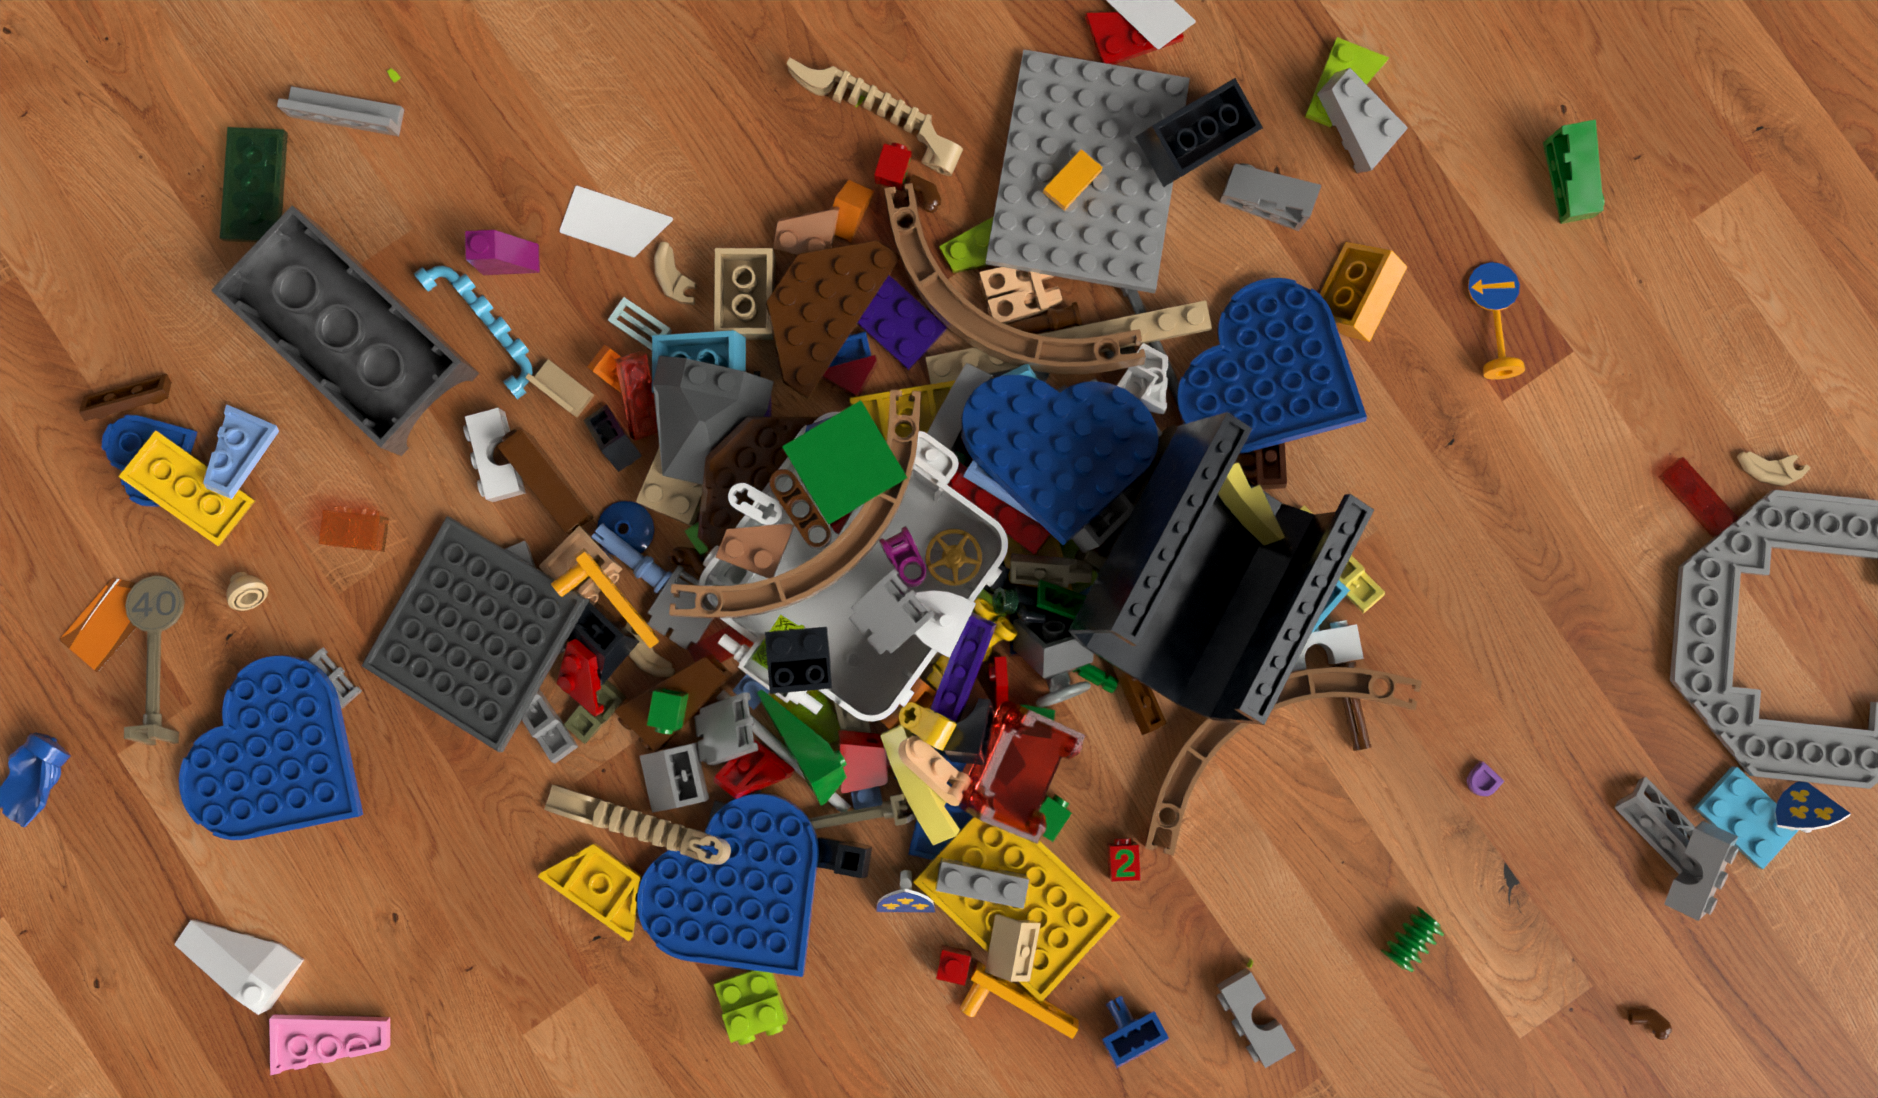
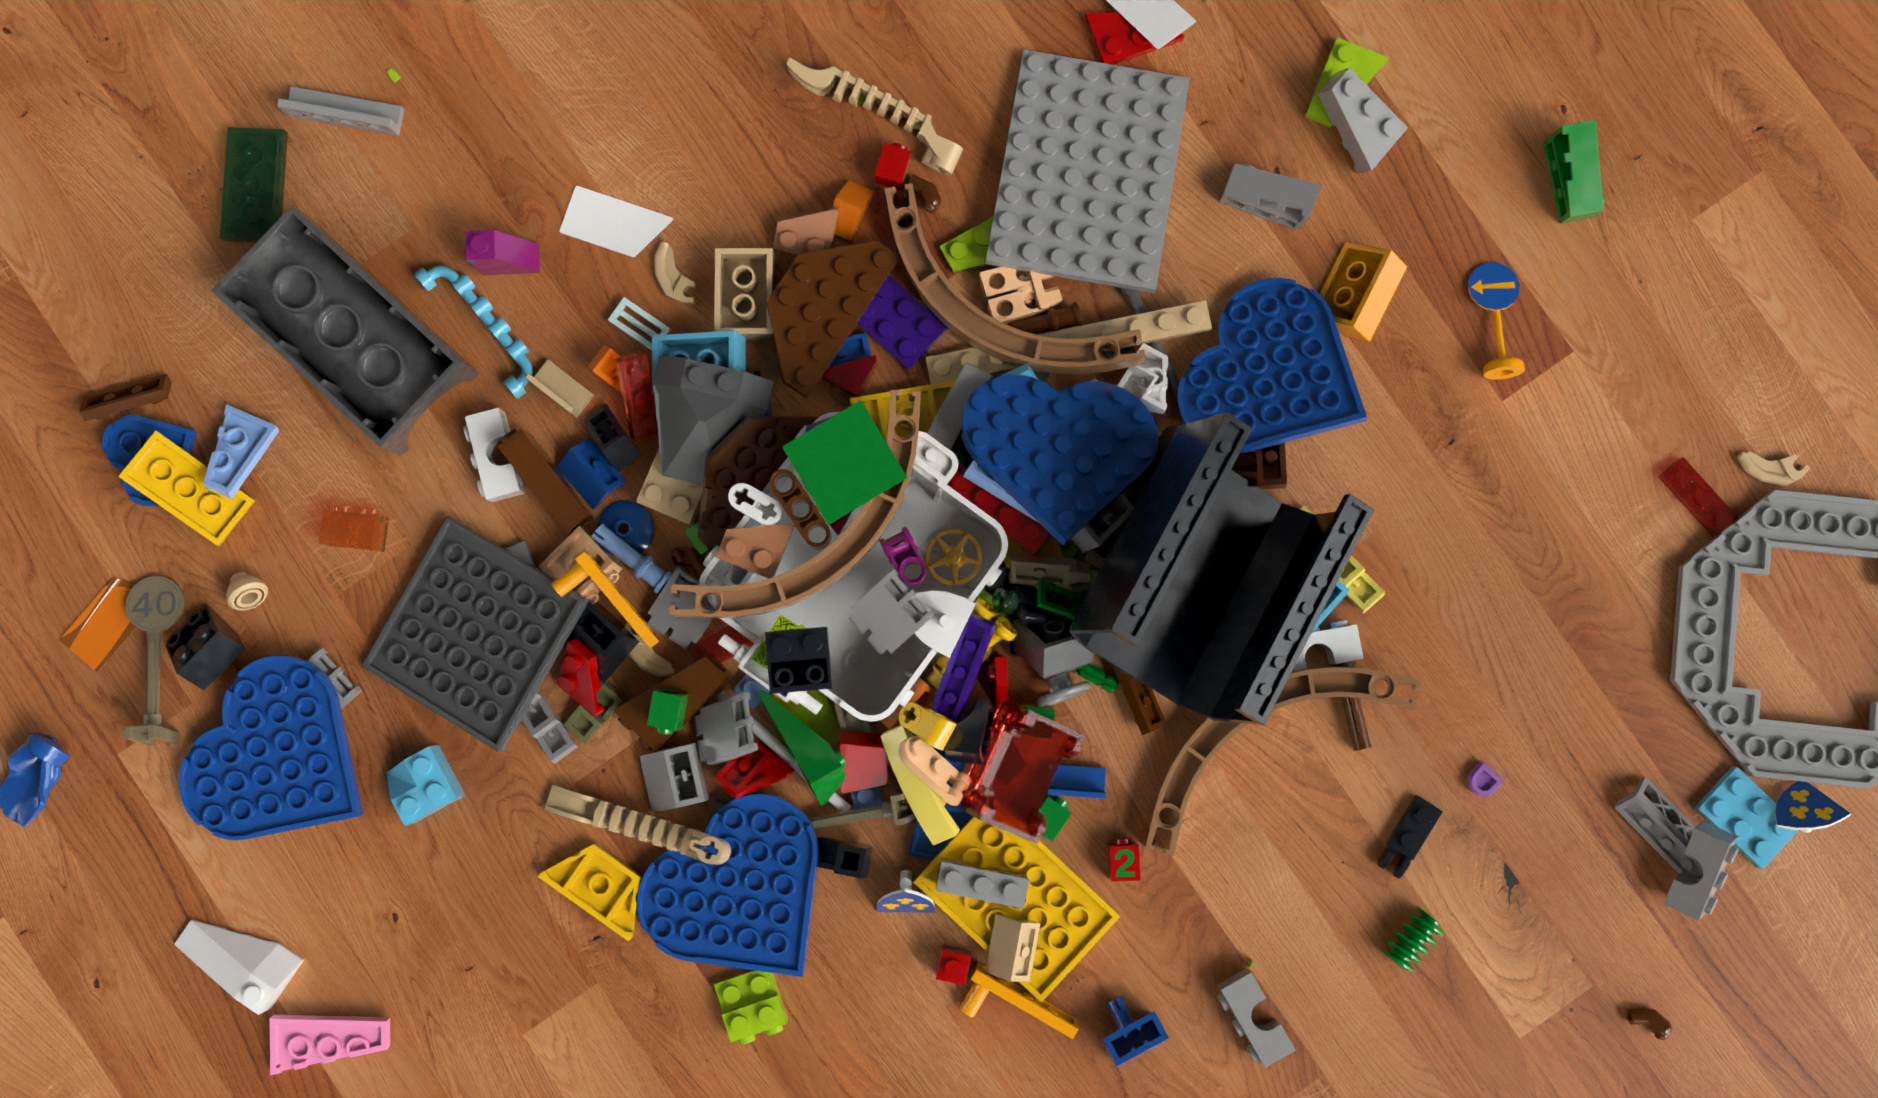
light orange tile [1043,149,1103,211] -> none
black brick [1135,78,1263,187] -> none
light yellow slope [1218,462,1285,546] -> none
none -> black slope [165,604,245,690]
none -> medium azure slope [386,745,465,826]
none -> blue panel [557,438,626,510]
none -> blue panel [1046,763,1107,799]
none -> black hinge [1377,795,1443,879]

